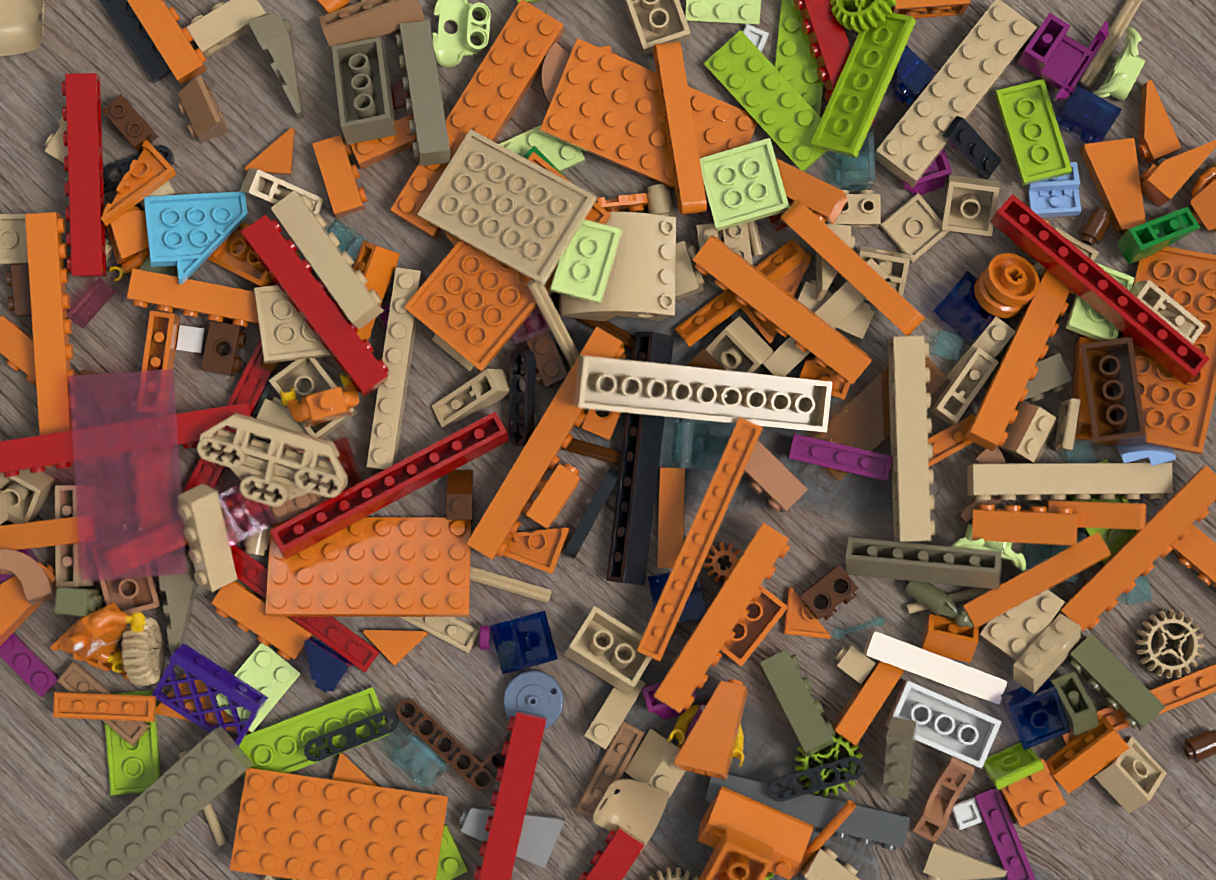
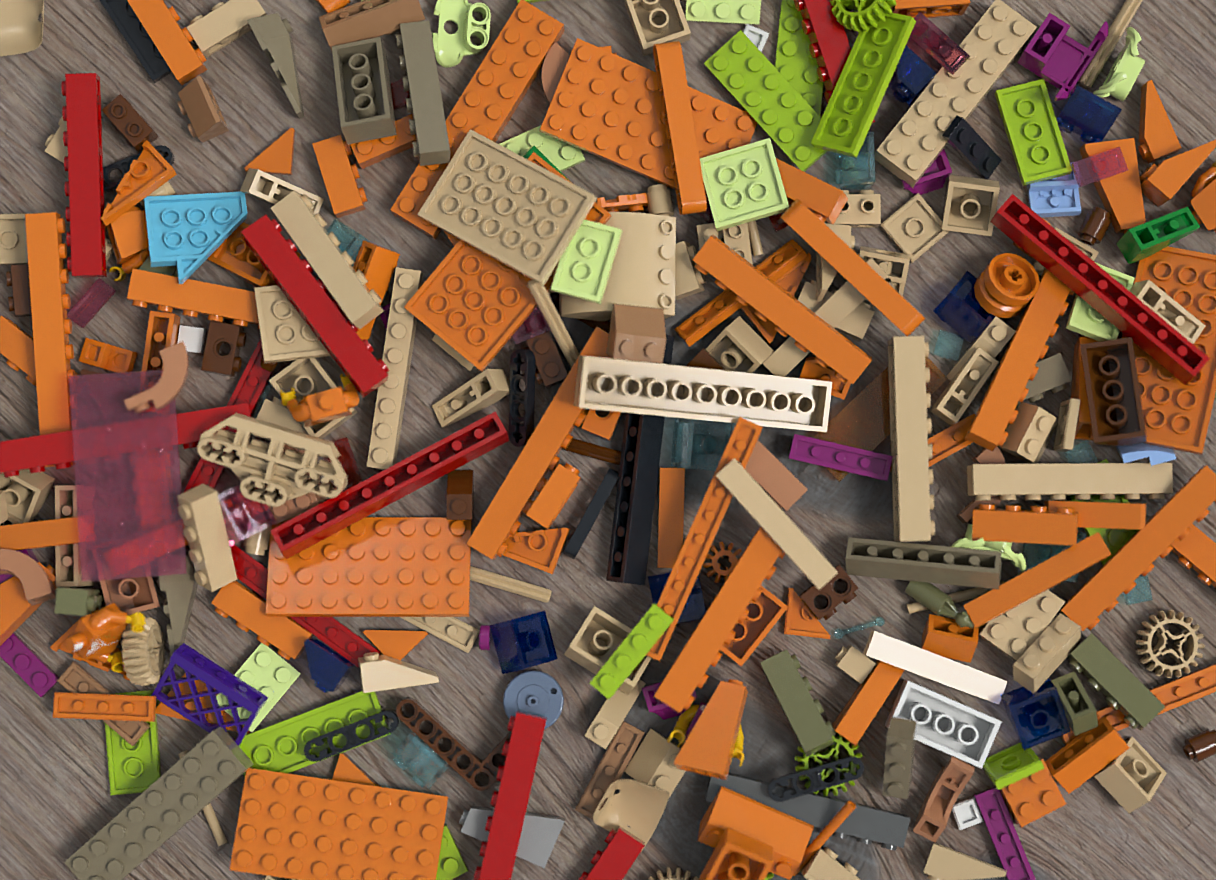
none -> orange slope [79,338,138,377]
none -> nougat arch [124,341,189,414]
none -> tan slope [358,652,439,693]
none -> lime plate [589,603,674,699]
none -> medium nougat slope [606,303,666,364]
none -> tan tile [715,458,838,590]
none -> clear pink slope [909,12,970,75]
none -> clear pink plate [1071,147,1128,188]

